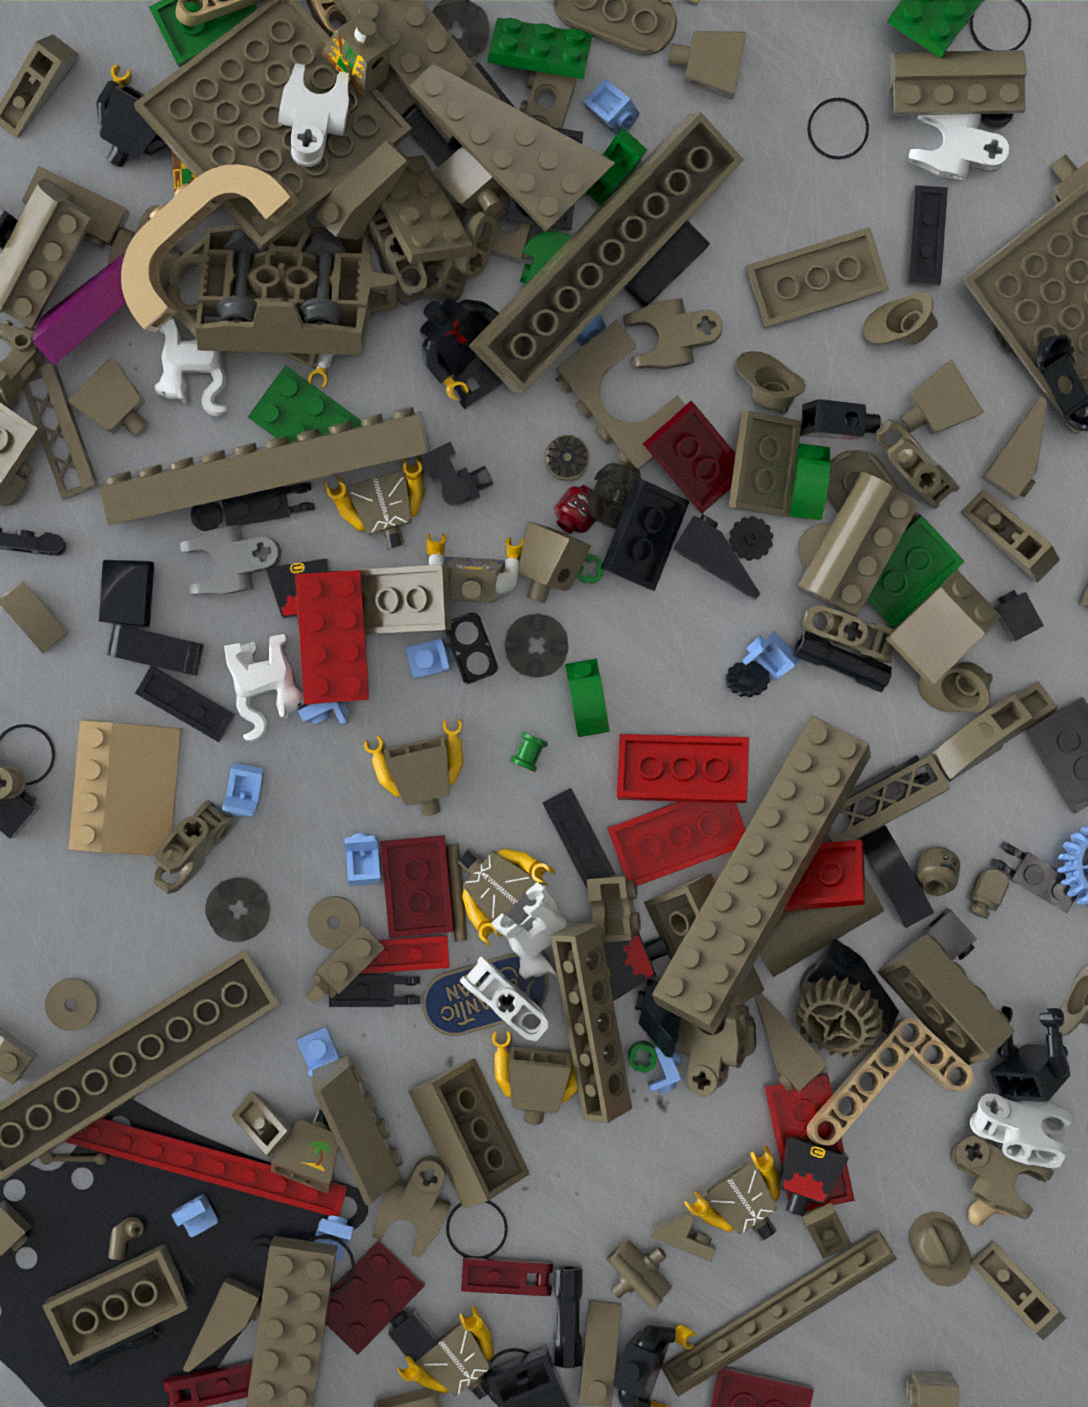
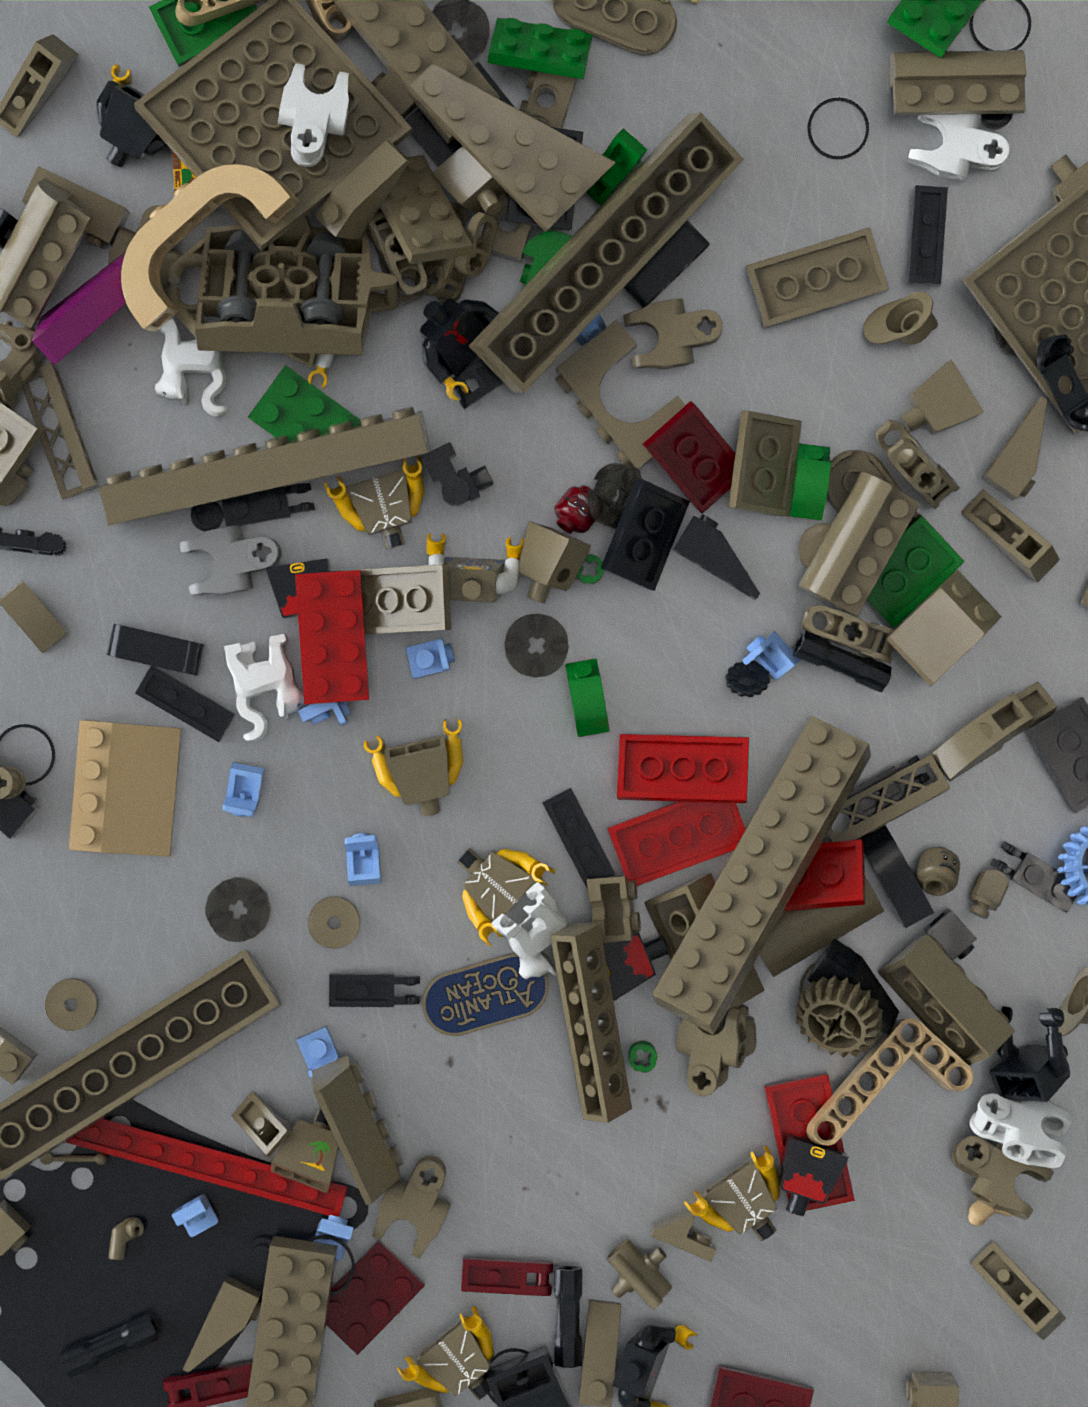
dark tan slope [42,1243,189,1365] -> none
dark tan torso [67,357,148,437] -> none
black piece [98,560,154,628] -> none
dark tan piece [154,800,235,894] -> none
dark tan hinge [305,924,385,1005] -> none
dark tan torso [321,15,390,97] -> none
red plate [359,935,450,974] -> none
dark red plate [380,835,454,938] -> none
black brick [388,1308,439,1362] -> none
dark tan slope [408,1058,530,1208] -> none
black piece [445,612,498,685] -> none
dark tan bar [446,844,467,942] -> none
black piece [446,1200,508,1258] -> none
white piece [460,956,549,1041] -> none
dark tan torso [492,1031,578,1125] -> none
green bush [509,731,548,772] -> none
dark tan wheel [545,435,590,481] -> none
light blue bracket [583,79,640,135] -> none
black slope [635,980,681,1058] -> none
light blue bracket [648,1044,682,1094] -> none
dark tan tile [661,1231,897,1397] -> none
dark tan torso [668,31,746,99] -> none
black piece [729,516,773,561] -> none
dark tan piece [736,351,806,414] -> none
dark tan slope [755,993,828,1094] -> none
black torso [800,399,881,440] -> none
dark tan slope [802,1203,852,1259] -> none
dark tan piece [909,1211,972,1287] -> none
dark tan piece [918,662,993,712] -> none
black brick [993,590,1044,642] -> none

